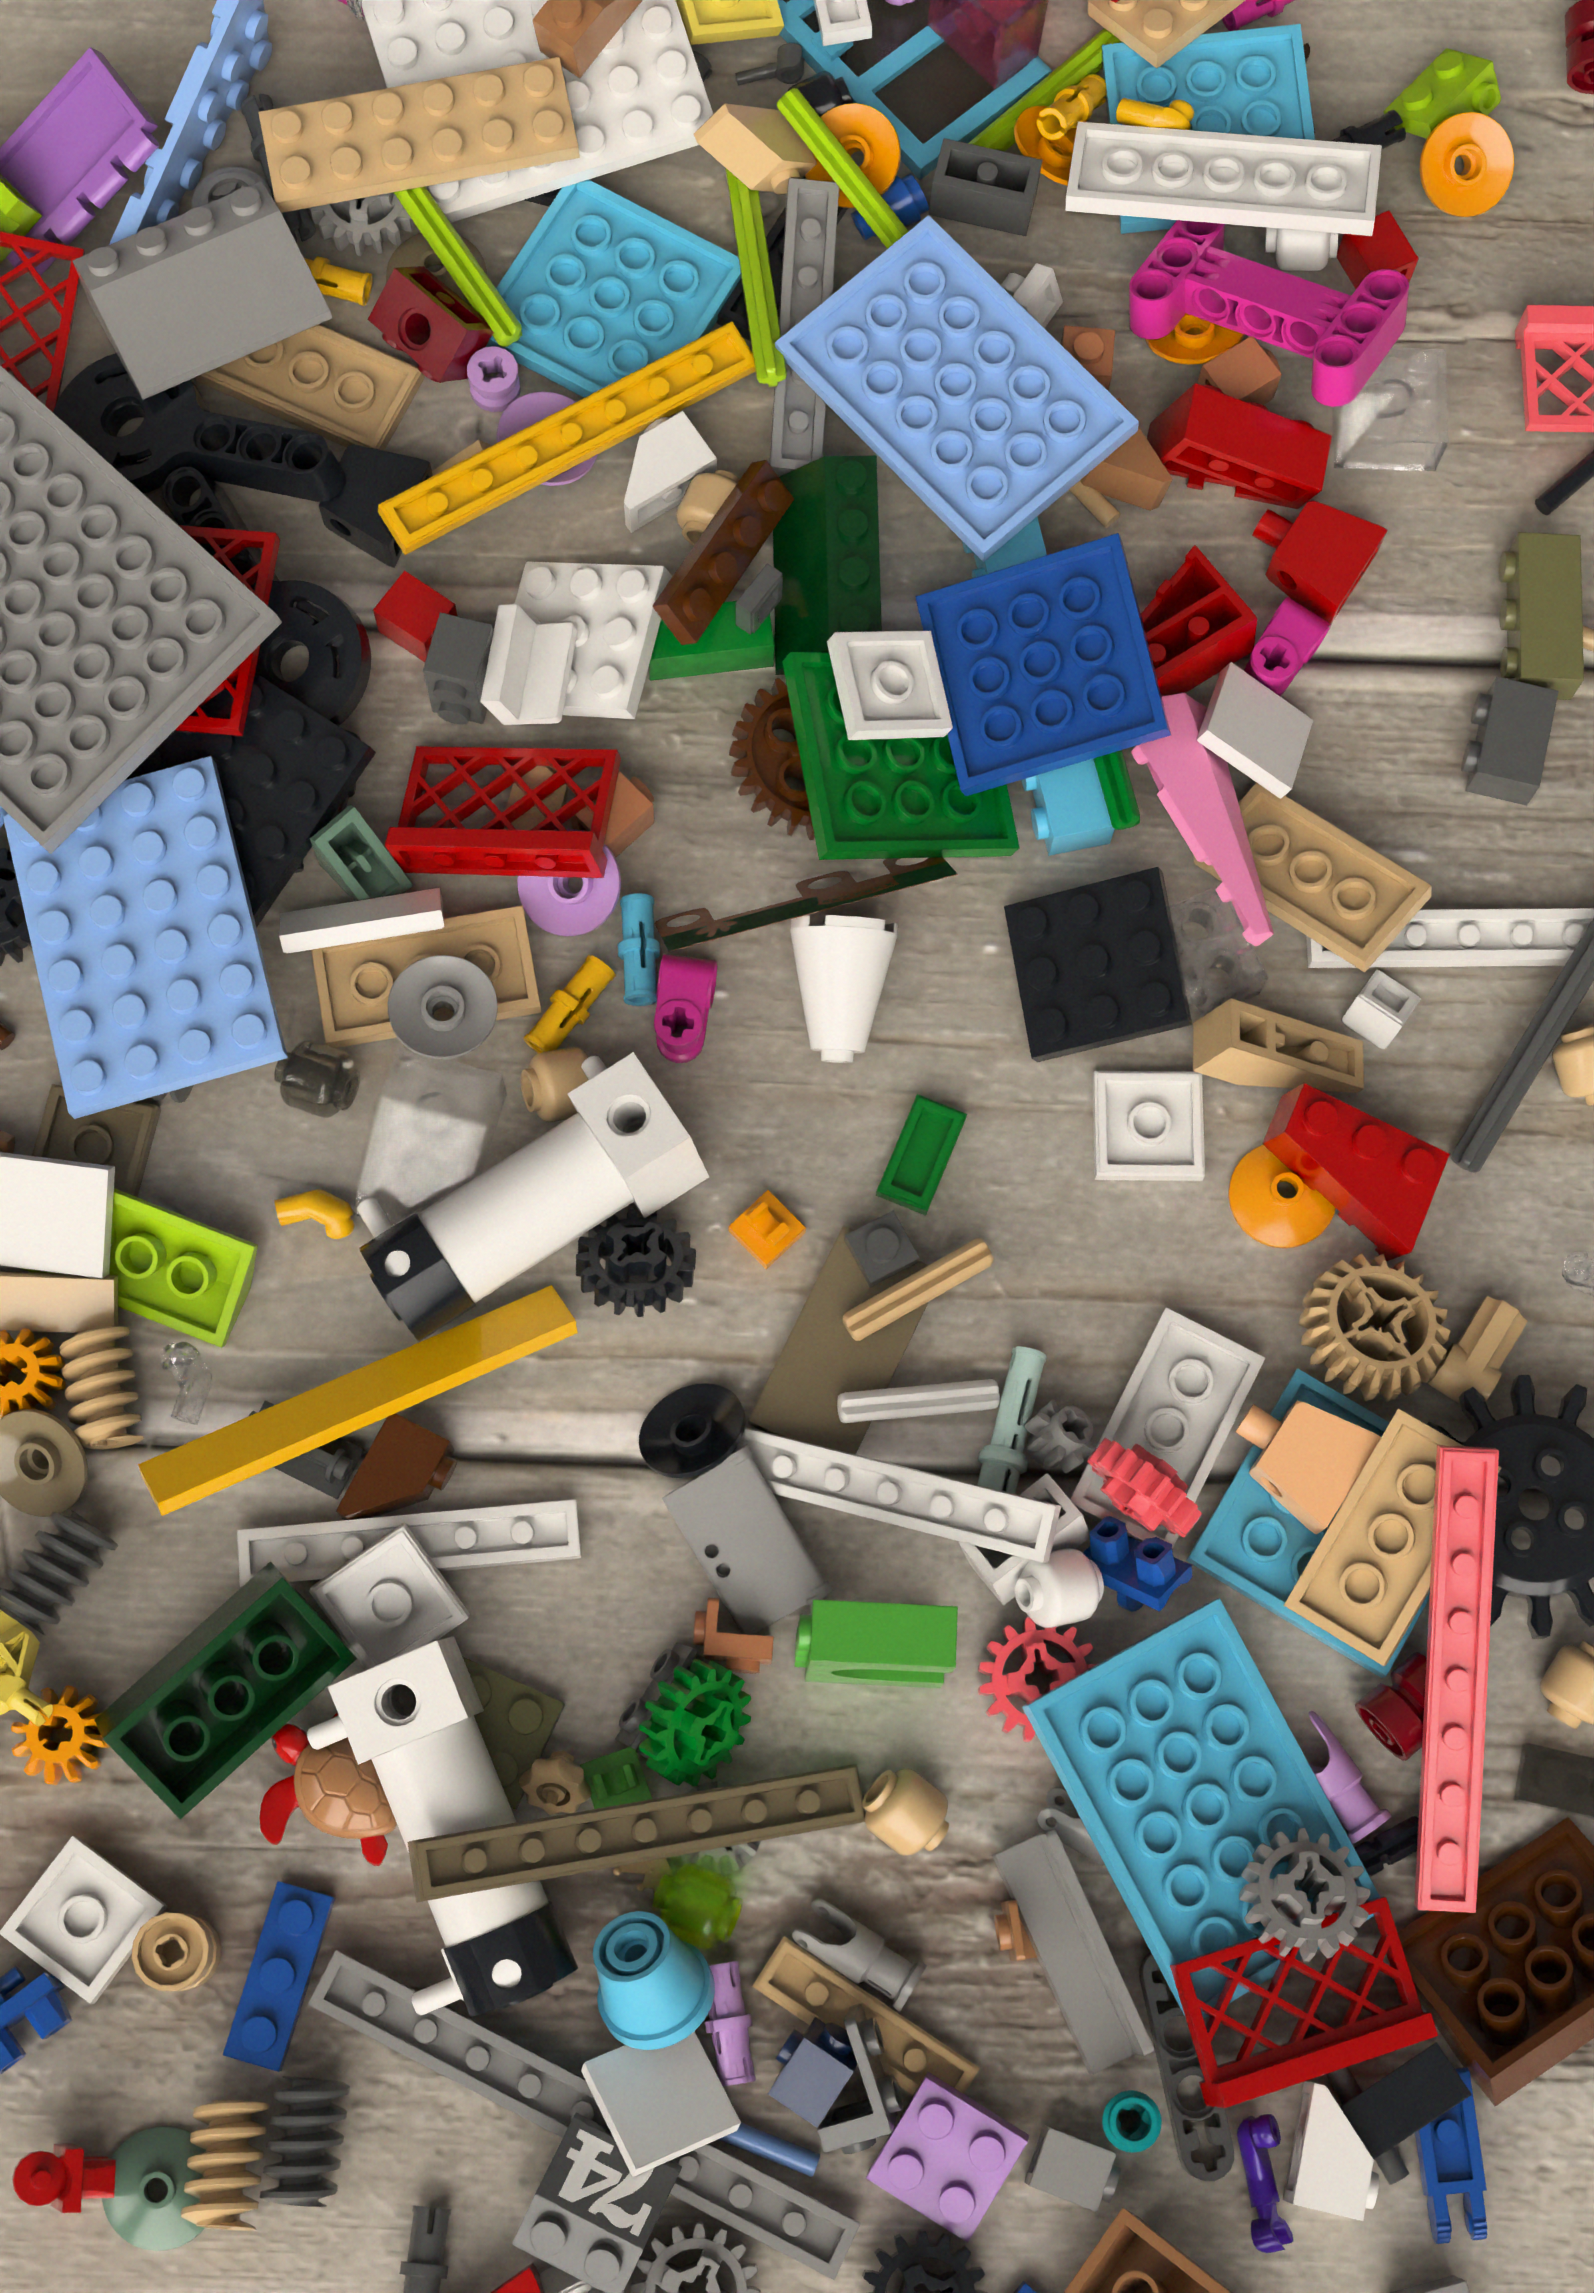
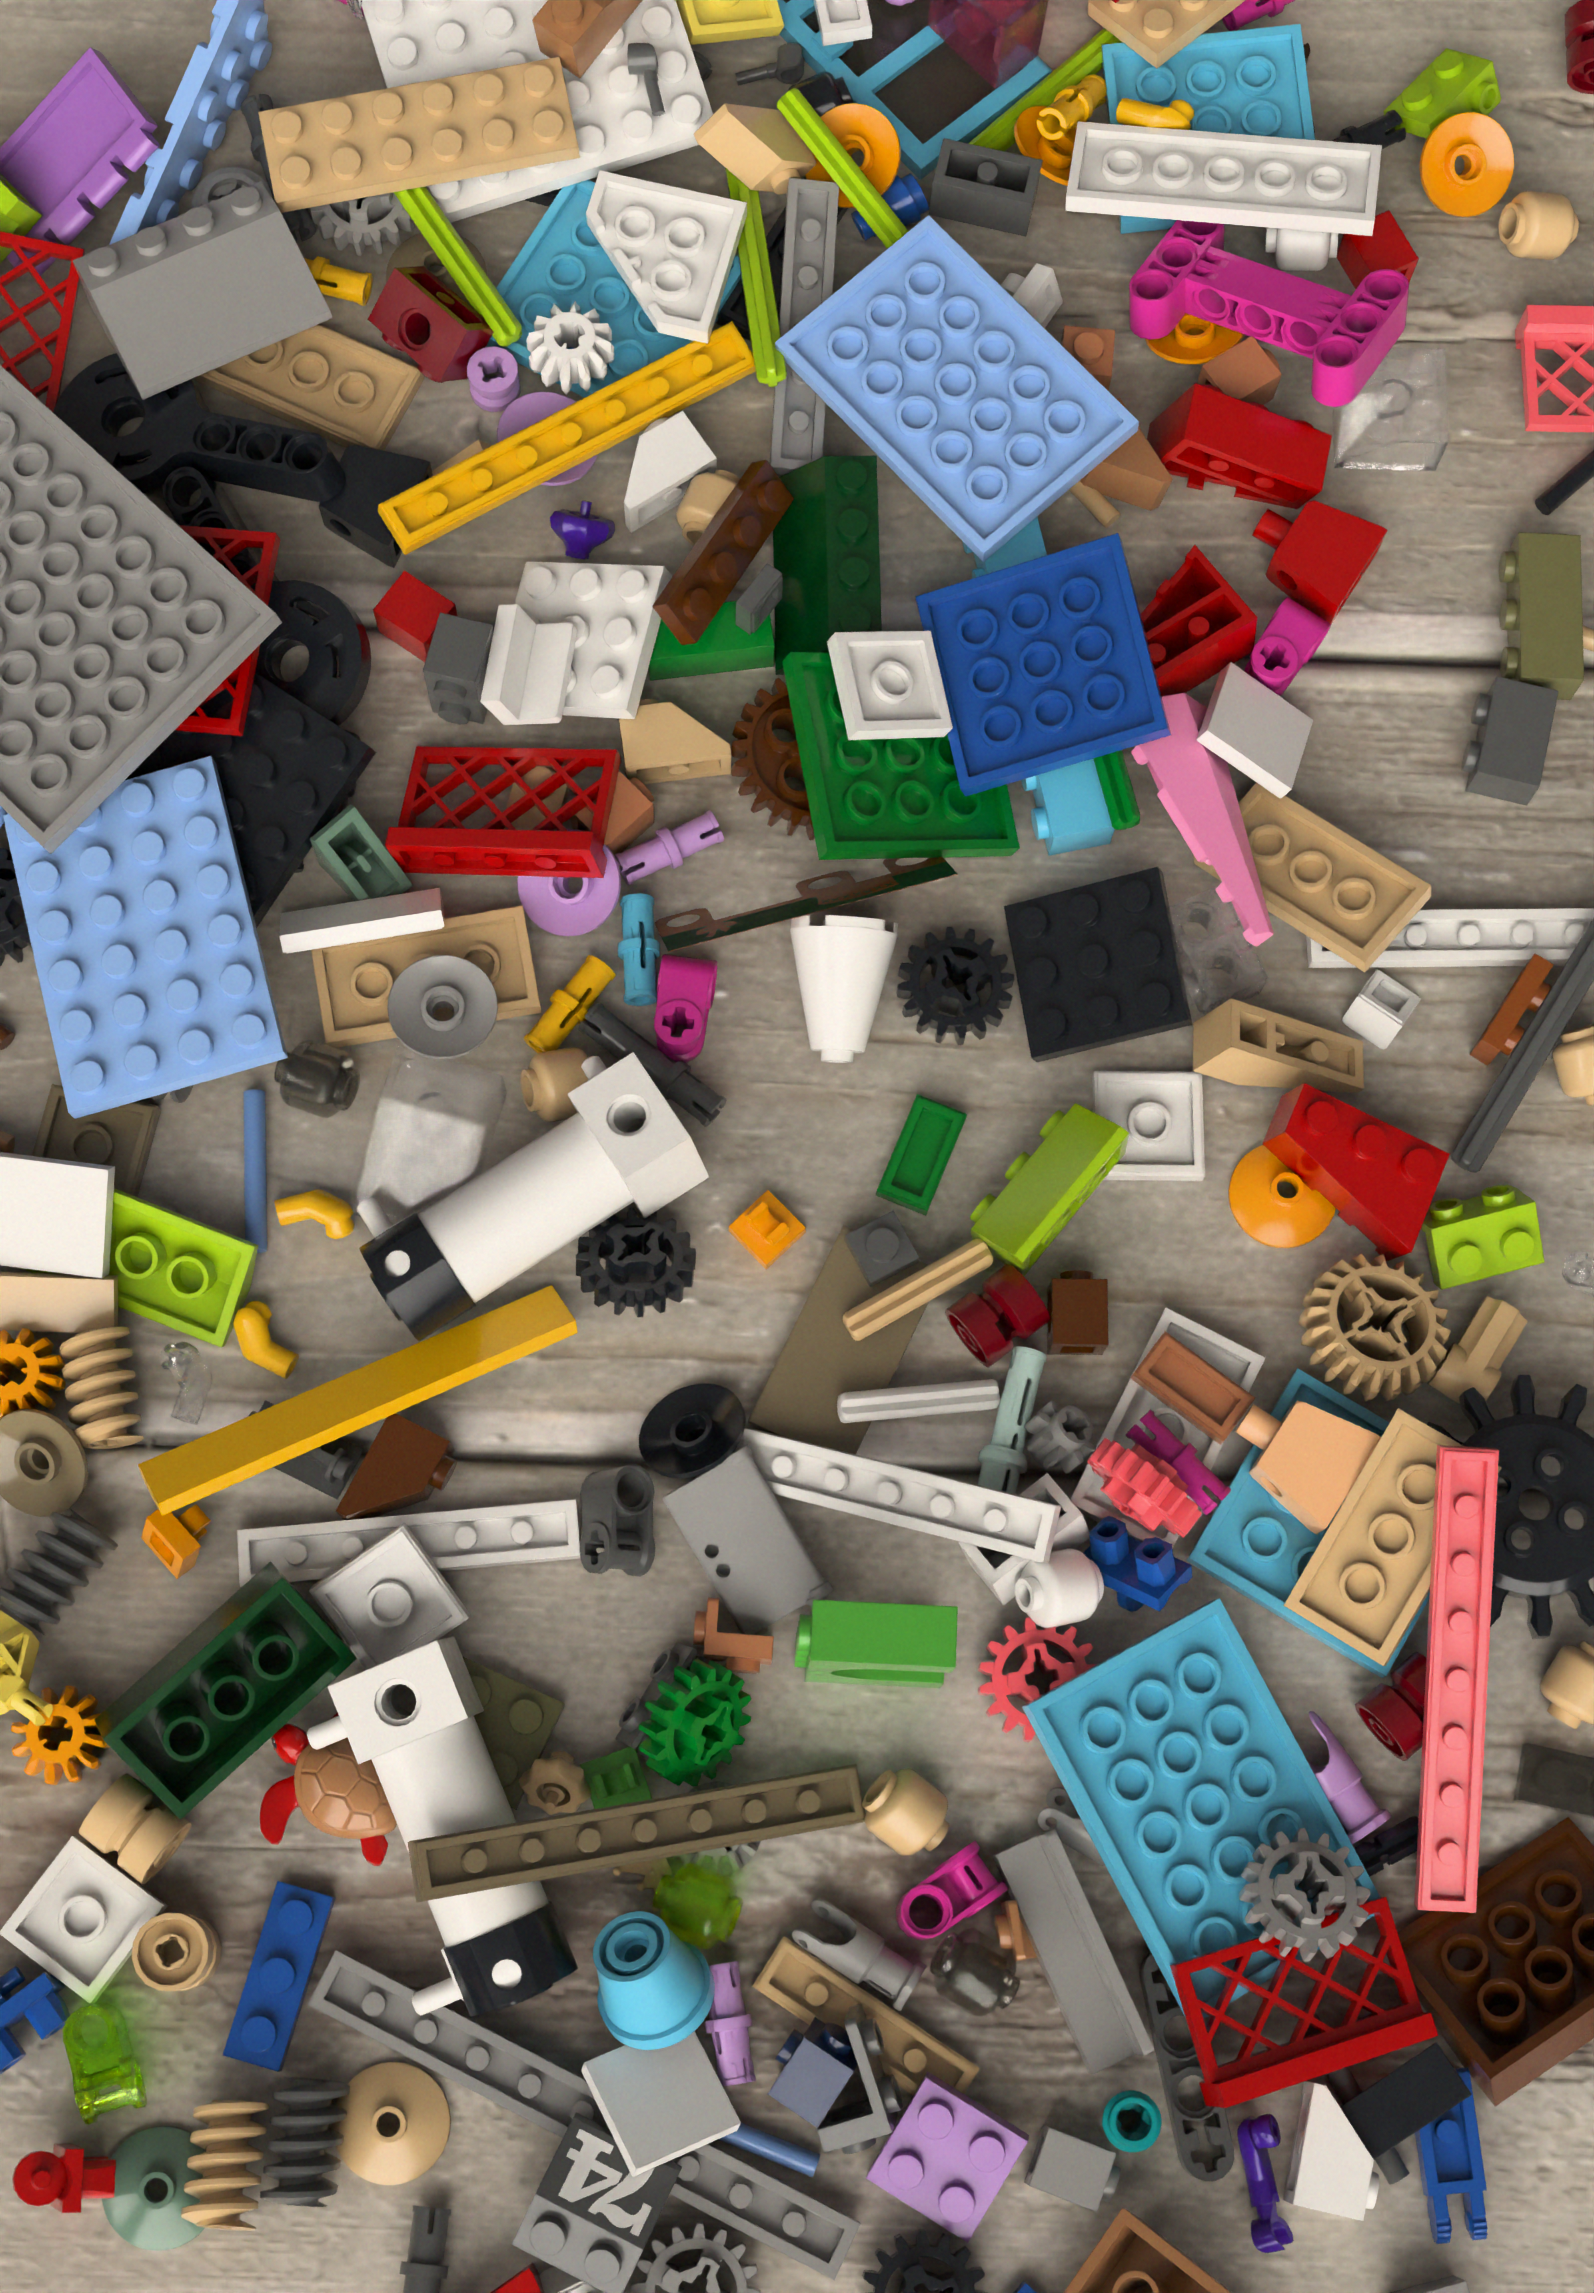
none -> clear neon green piece [63,2002,147,2125]
none -> tan wheel [79,1773,192,1884]
none -> light orange tile [141,1504,211,1579]
none -> yellow arm [233,1301,299,1379]
none -> medium blue bar [243,1089,267,1253]
none -> tan dish [332,2062,451,2185]
none -> white gear [527,301,615,395]
none -> dark purple piece [550,500,615,560]
none -> dark grey pin [579,1003,727,1127]
none -> dark grey piece [580,1464,655,1577]
none -> white plate [586,170,747,344]
none -> lavender pin [614,810,724,886]
none -> tan slope [618,699,731,784]
none -> dark grey hand [627,43,665,116]
none -> black gear [896,927,1014,1045]
none -> dark pink piece [896,1840,1009,1940]
none -> clear smoke head [930,1928,1020,2017]
none -> dark red wheel [945,1264,1051,1368]
none -> lime slope [970,1103,1129,1276]
none -> reddish brown brick [1047,1270,1109,1355]
none -> dark pink pin [1125,1409,1232,1515]
none -> nougat tile [1130,1331,1255,1445]
none -> lime bracket [1421,1185,1545,1290]
none -> dark orange plate [1469,953,1554,1066]
none -> tan head [1498,191,1579,260]

